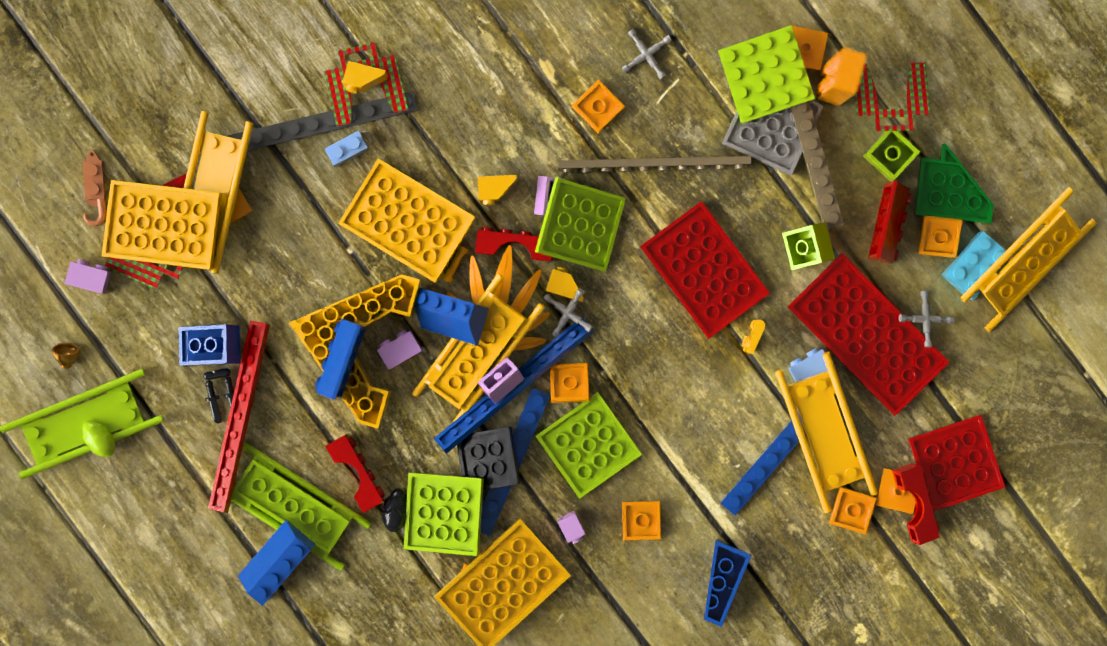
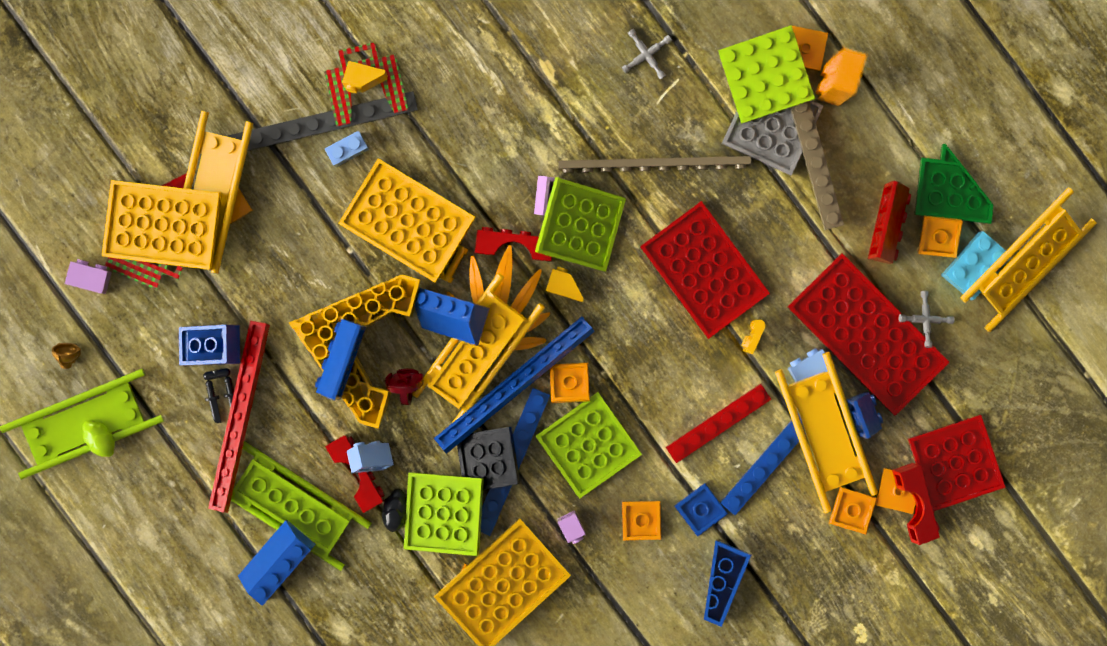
nougat plate [83,149,106,226] -> none
lavender brick [377,329,423,370] -> none
lavender brick [477,357,524,404] -> none
yellow slope [478,175,517,206] -> none
light grey piece [543,288,593,337] -> none
light orange plate [571,79,625,134] -> none
lime brick [782,222,835,270] -> none
piece [855,62,931,131] -> none
lime brick [863,131,920,182] -> none
none -> light blue brick [347,441,394,473]
none -> dark red tile [385,368,424,405]
none -> red plate [665,383,772,463]
none -> blue tile [674,483,728,537]
none -> blue slope [846,392,883,439]

